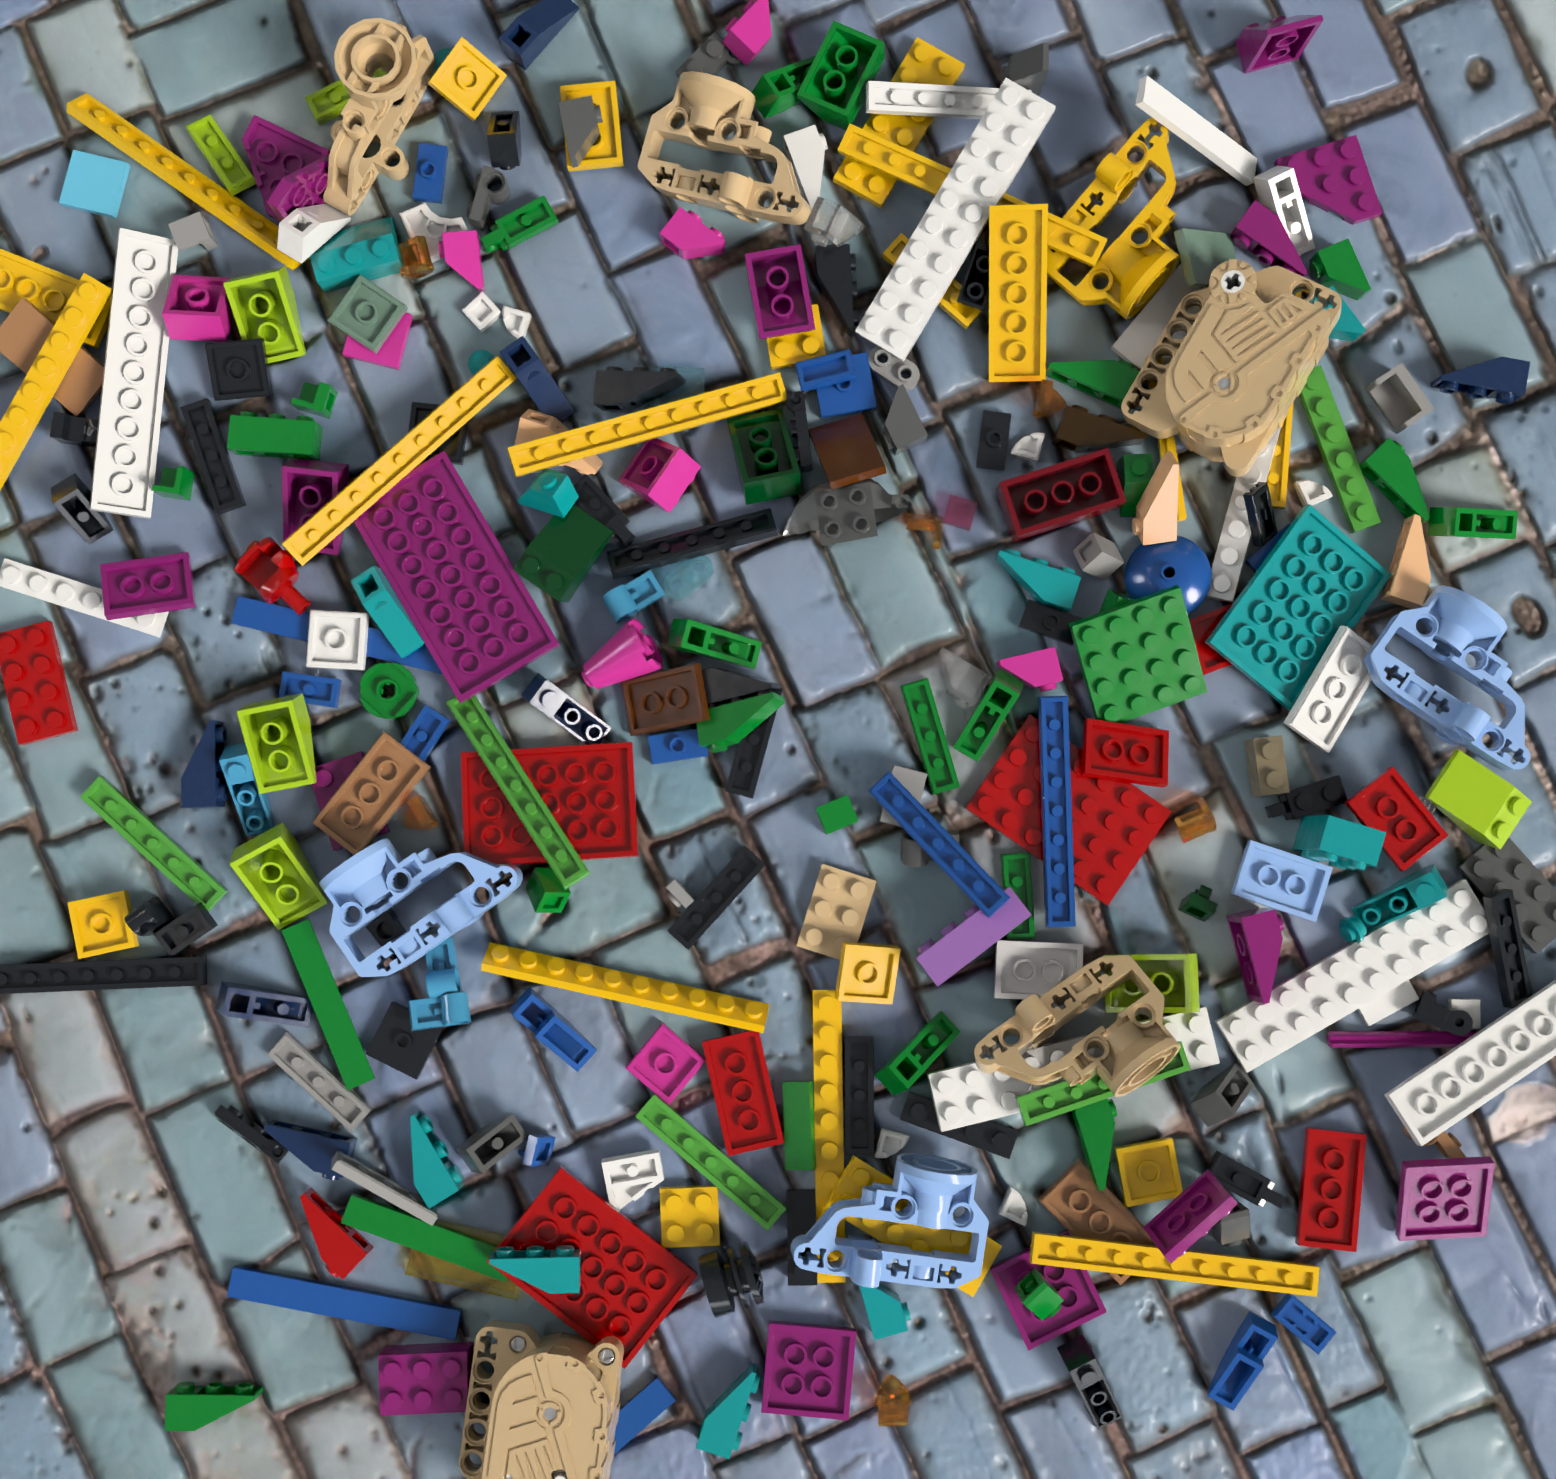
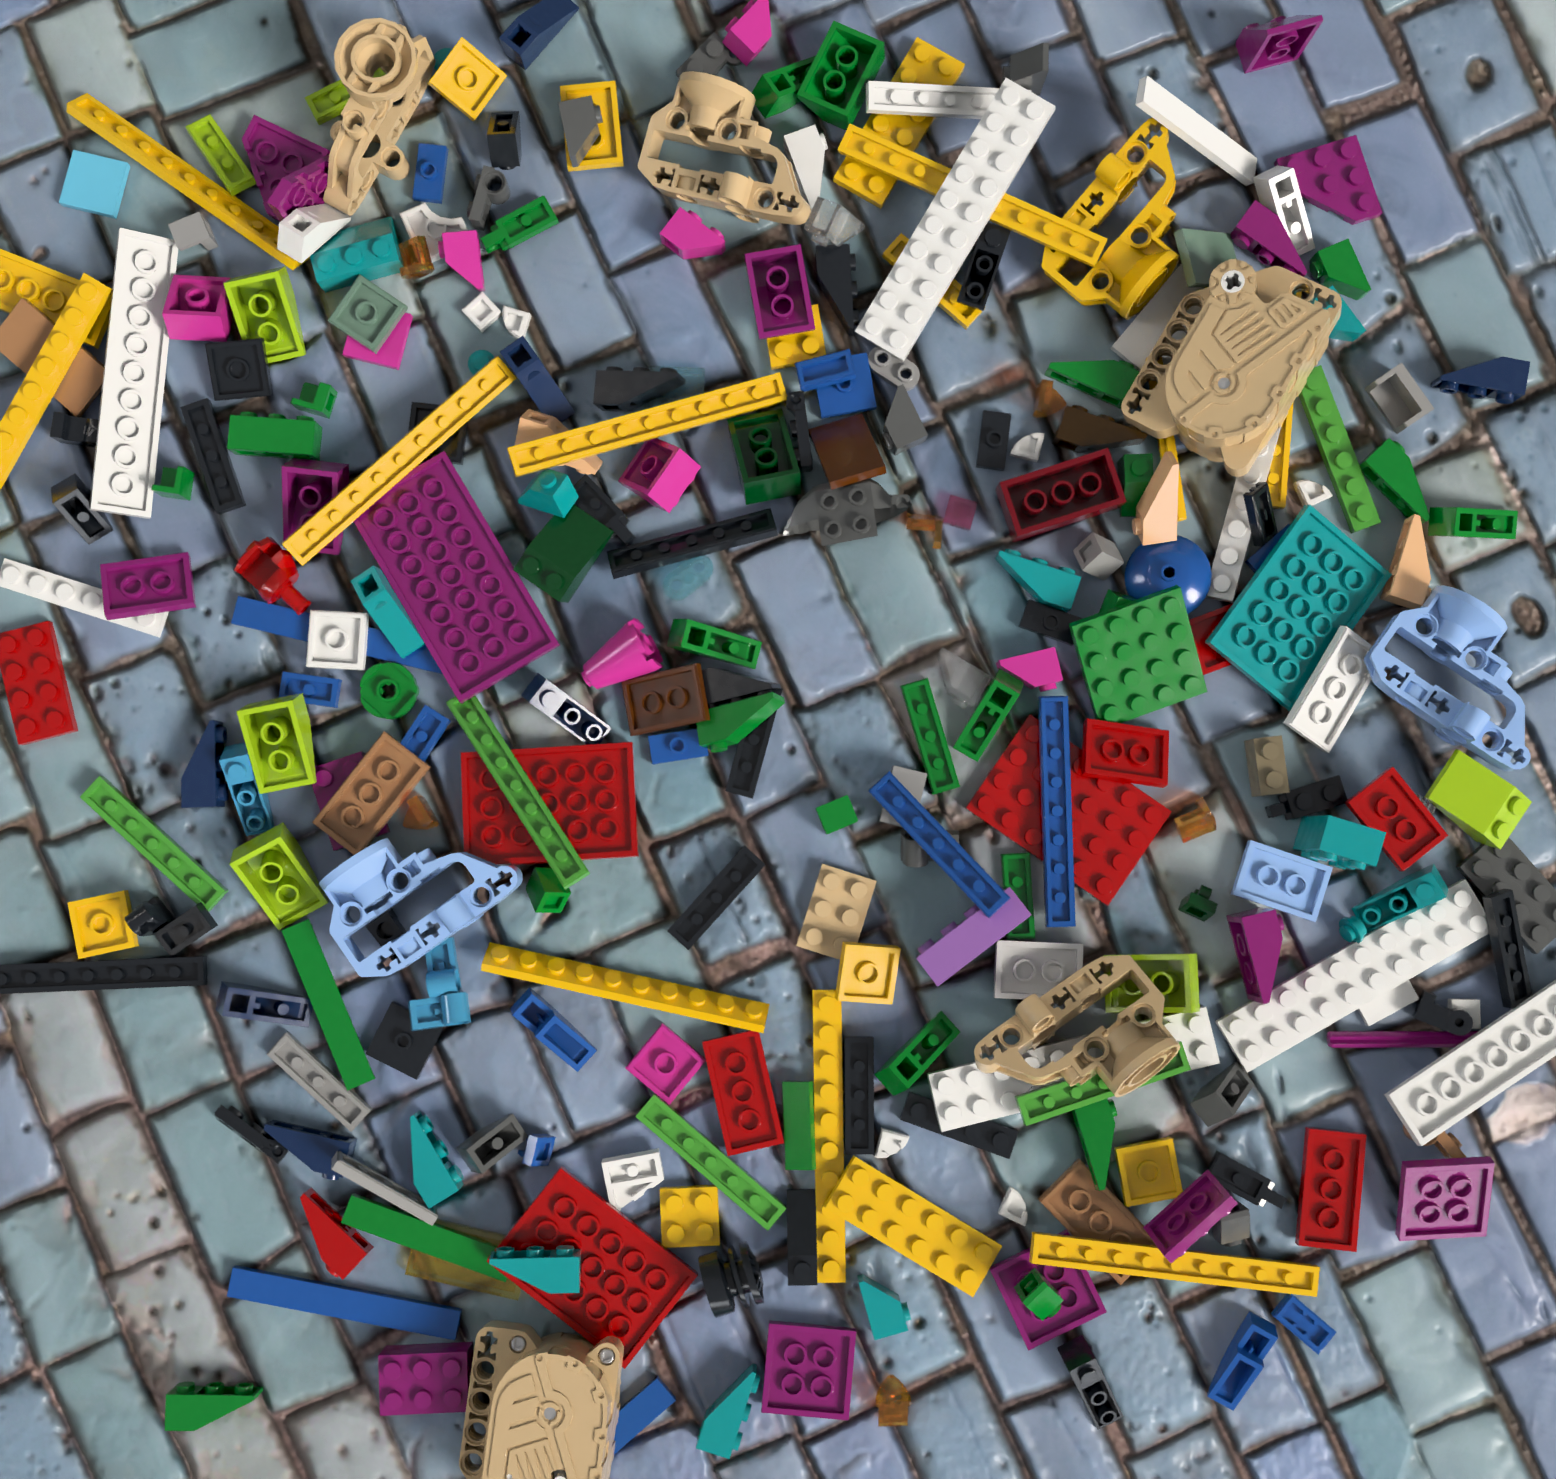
dark azure plate [602,570,666,624] -> none
light grey plate [666,879,695,908] -> none
light blue piece [790,1153,989,1288] -> none
yellow plate [989,204,1048,382] -> none

